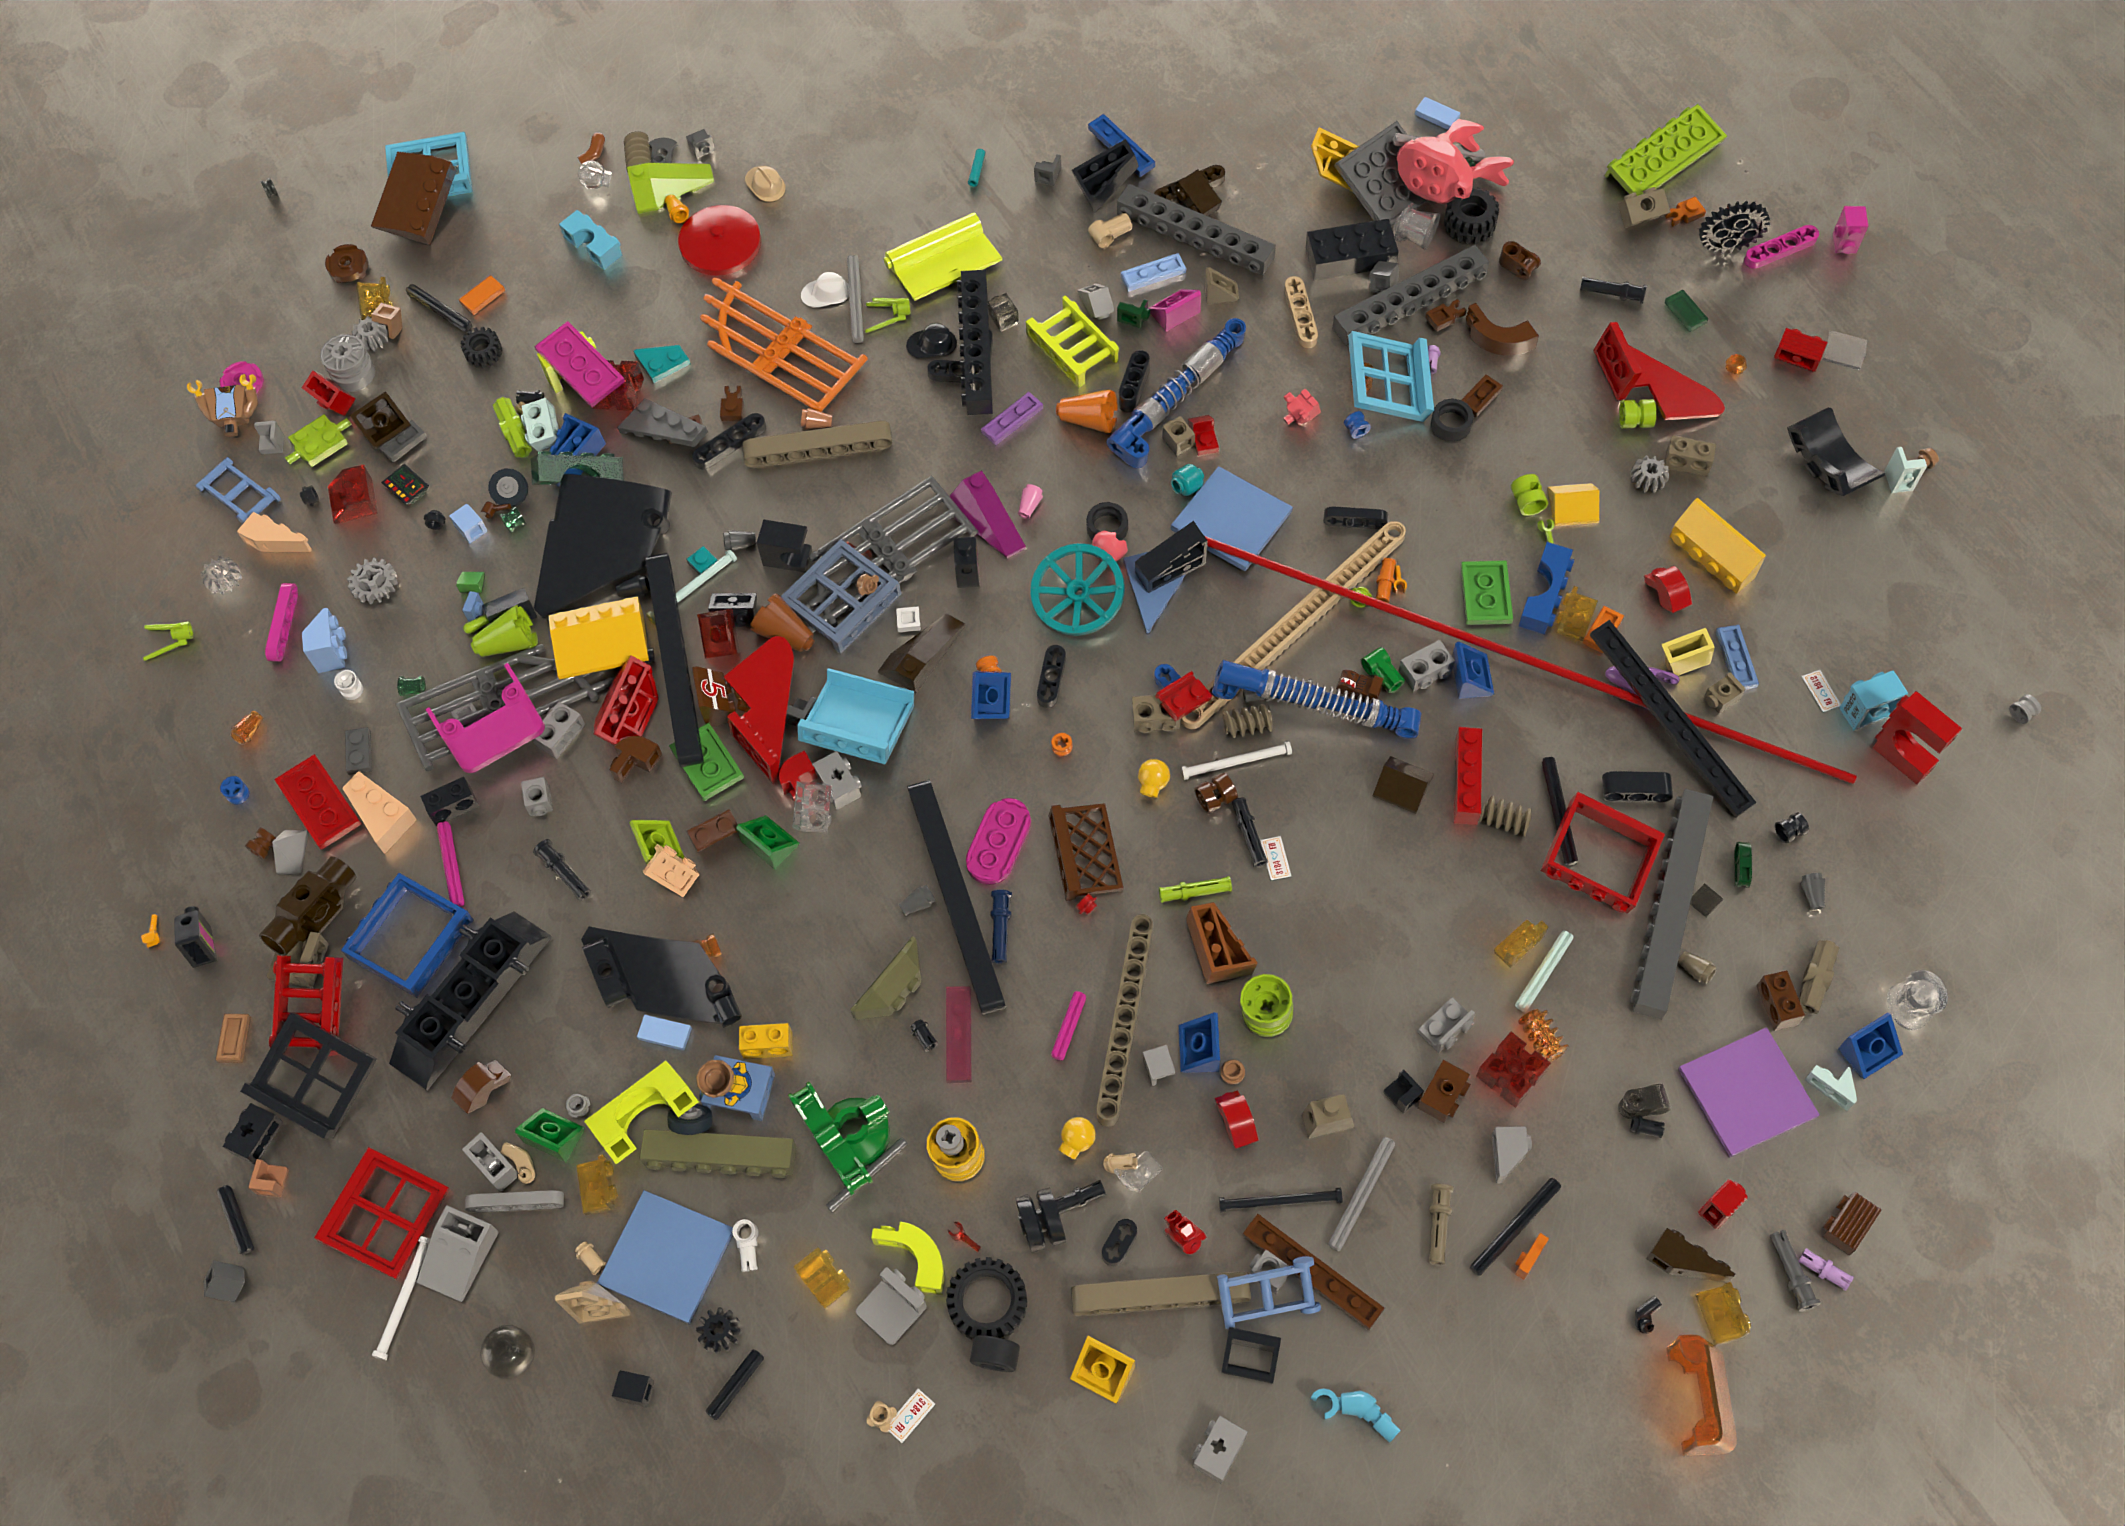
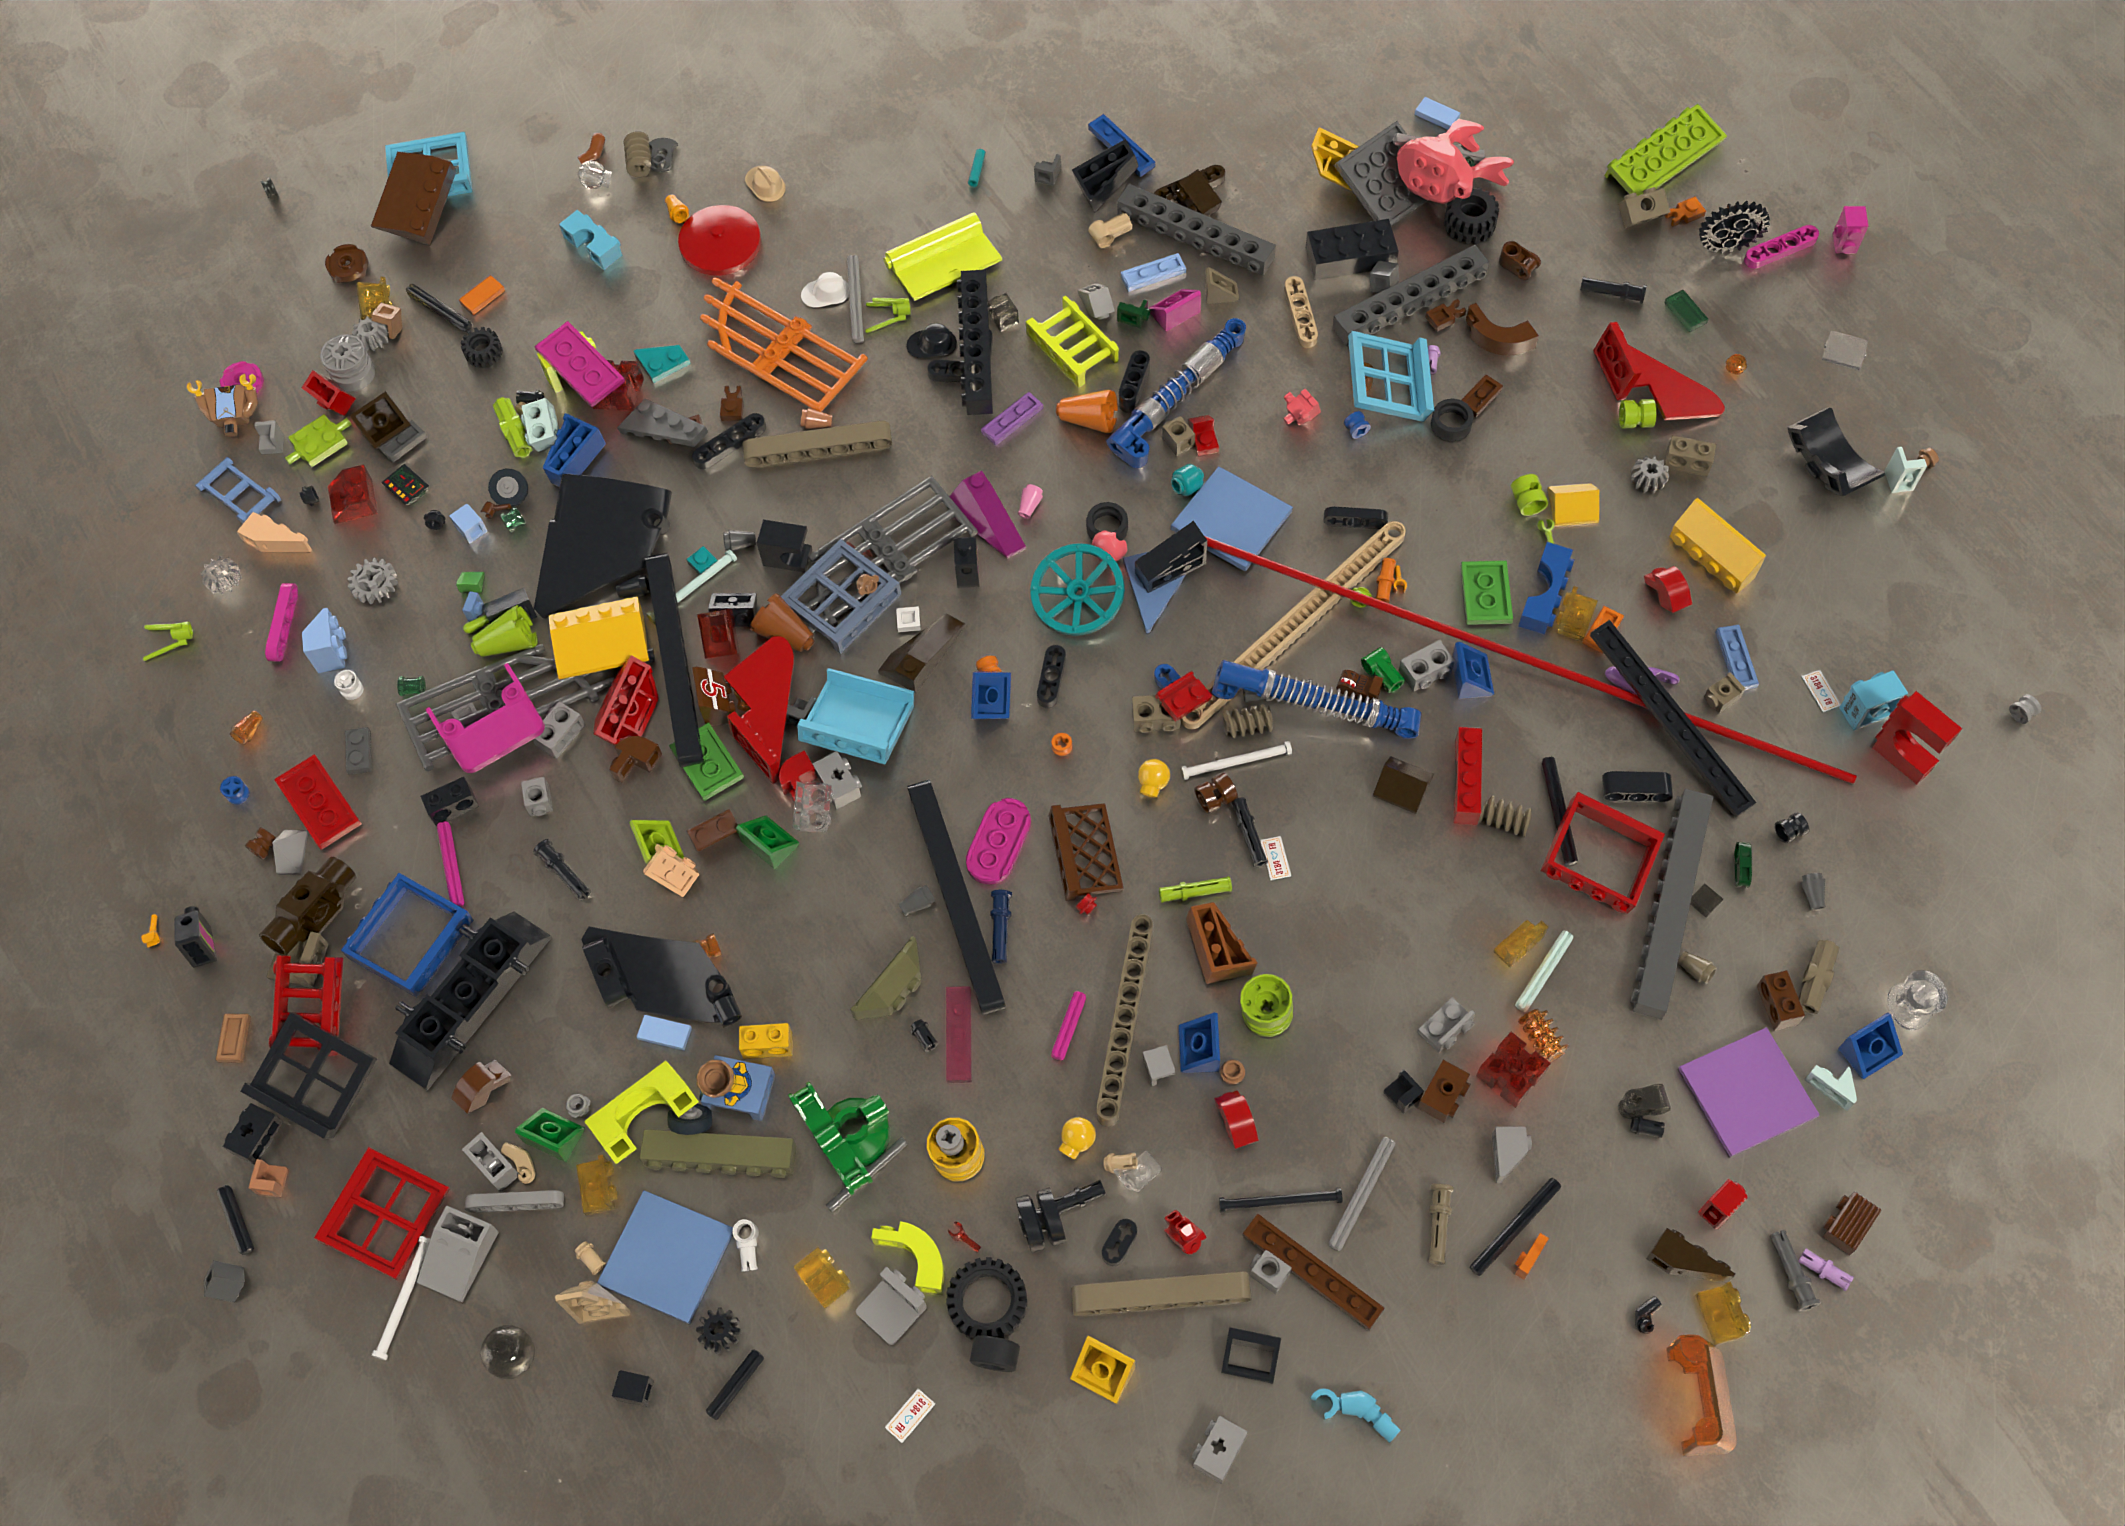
light nougat wedge [342,771,417,854] -> none
clear green arch [530,451,624,485] -> none
lime wedge [627,163,714,214] -> none
dark grey bracket [686,129,715,158] -> none
tan plate [867,1401,897,1432] -> none
medium blue piece [1217,1256,1321,1329] -> none
dark tan torso [1301,1094,1354,1139] -> none
clear hat [1393,202,1440,250] -> none
light yellow torso [1661,628,1715,676] -> none
red brick [1774,328,1828,372] -> none

